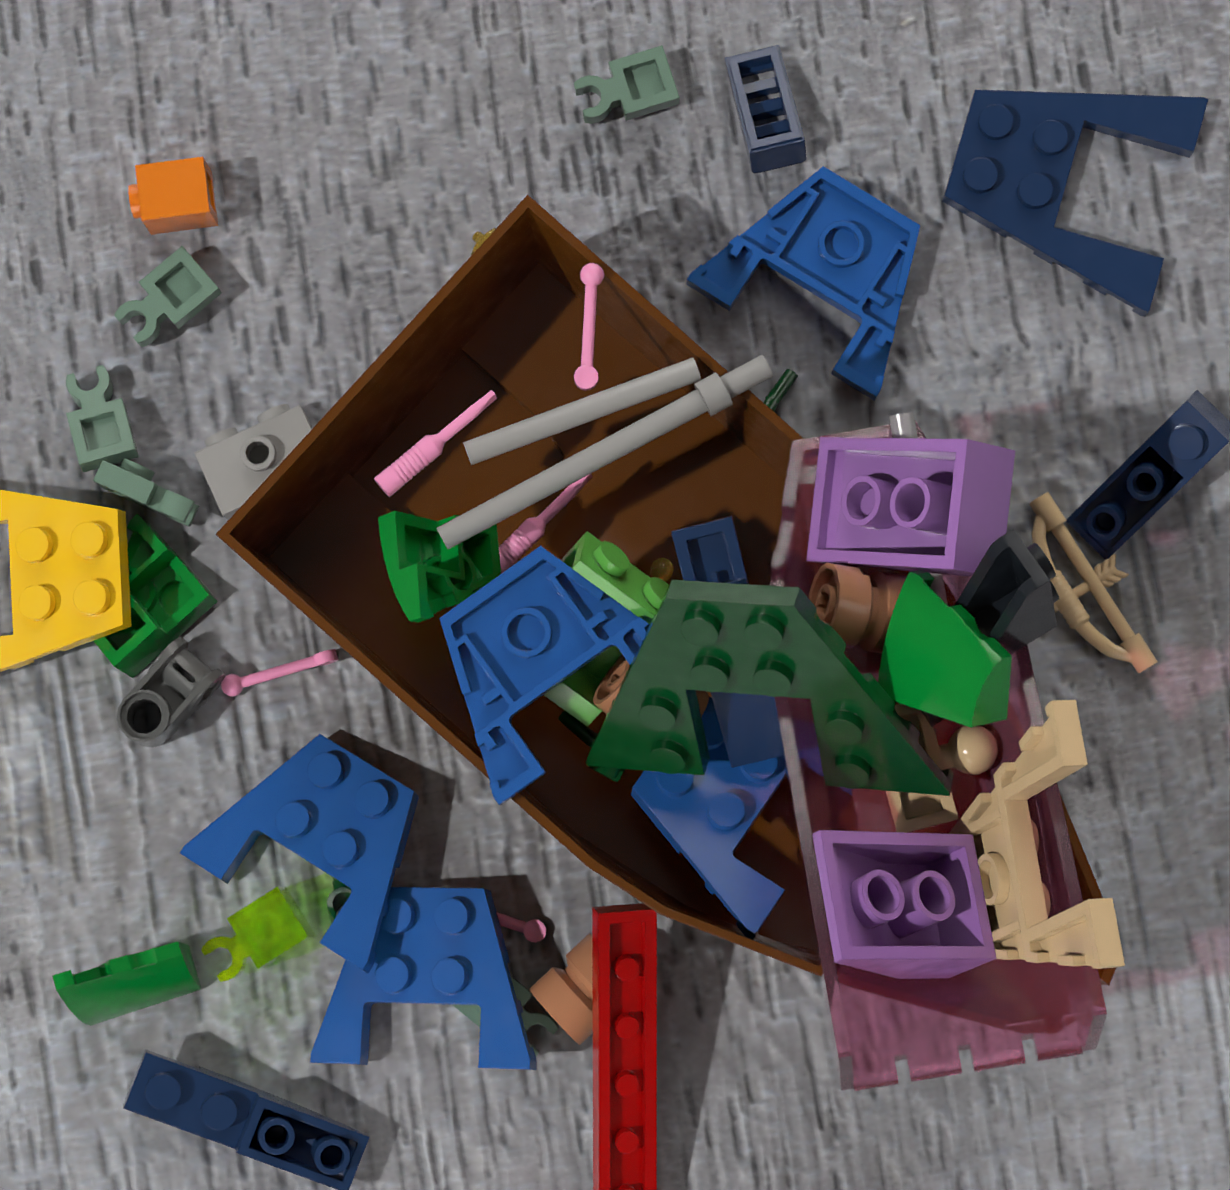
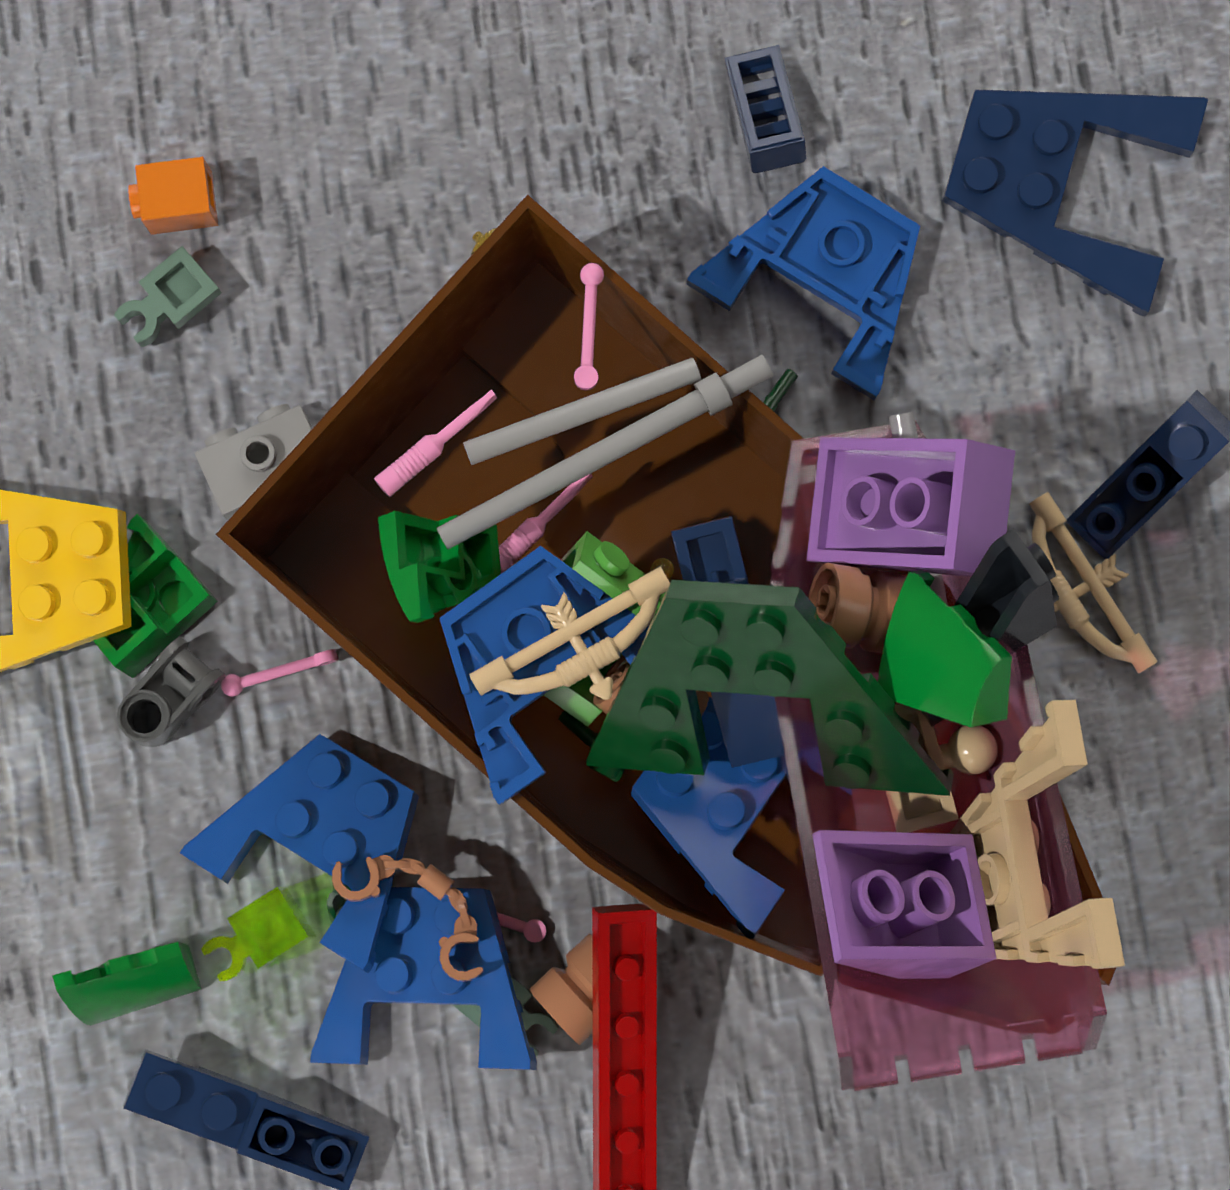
sand green plate [66,365,139,473] -> none
sand green plate [93,458,200,527] -> none
sand green plate [574,45,680,124] -> none
none -> nougat piece [332,855,483,982]
none -> tan piece [469,566,670,700]

